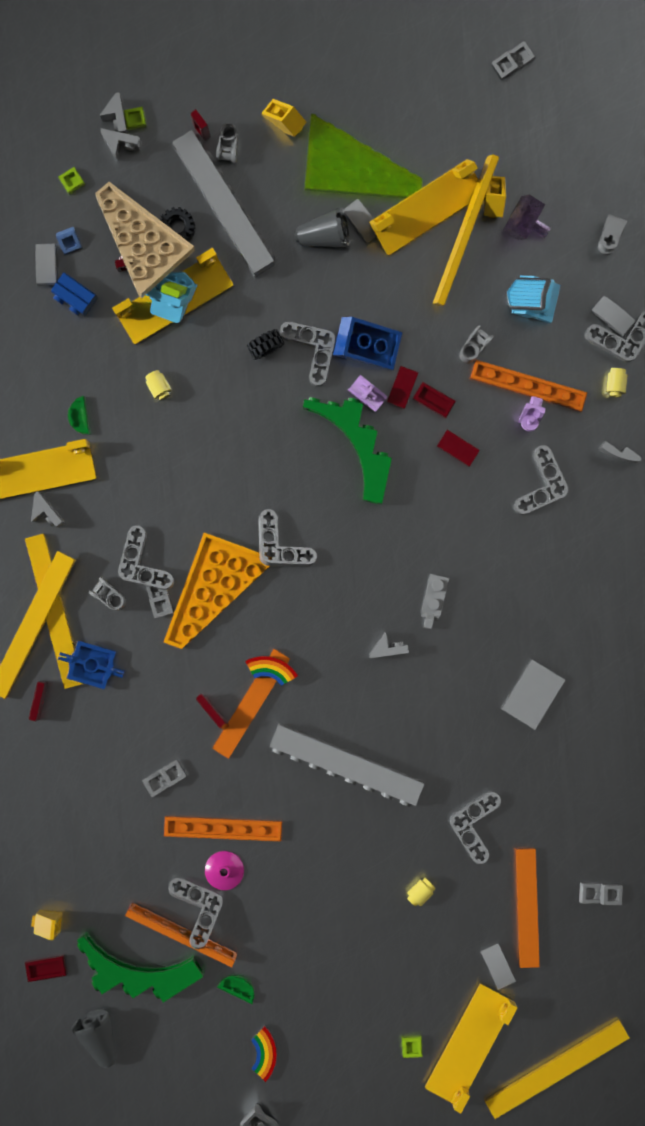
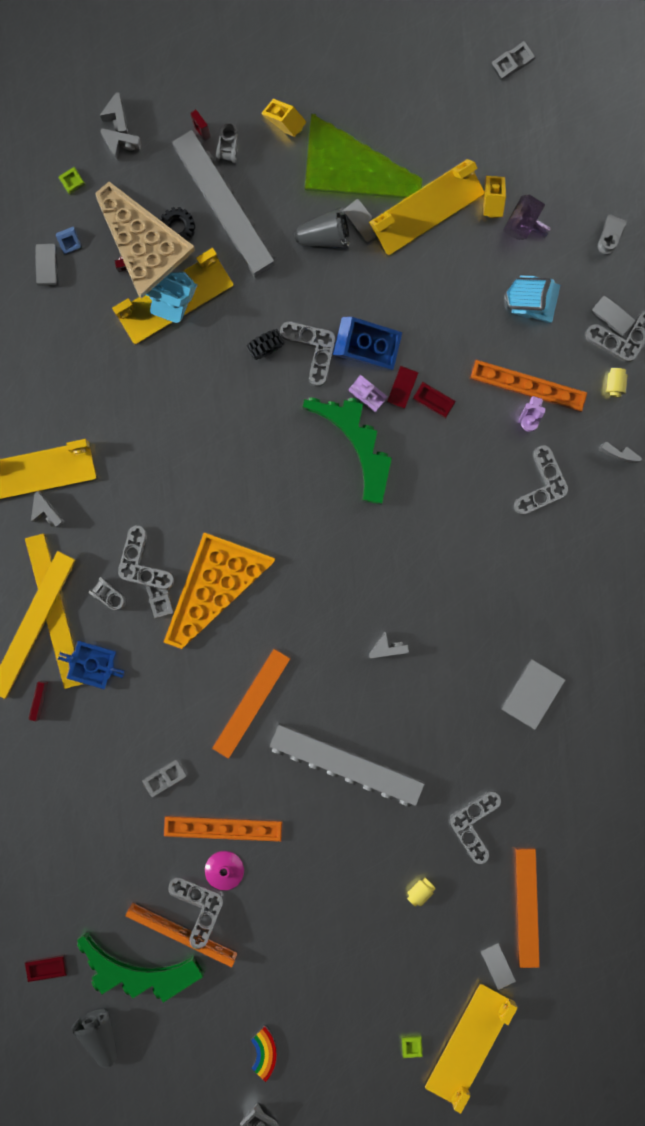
yellow slope [31,910,63,940] -> none
blue brick [51,272,98,316] -> none
green tile [68,396,91,435] -> none
lime tile [124,106,147,131] -> none
light yellow brick [145,370,172,400] -> none
lime tile [161,281,187,298] -> none
dark red tile [196,694,229,730] -> none
green tile [217,975,255,1004] -> none
tile [245,656,298,686] -> none
light grey beam [258,509,317,567] -> none
light grey hinge [421,574,449,629] -> none
yellow tile [432,154,499,306] -> none
dark red tile [436,430,480,467] -> none
light grey piece [460,325,494,363] -> none
yellow tile [484,1019,630,1119] -> none
light grey slope [579,882,623,905] -> none

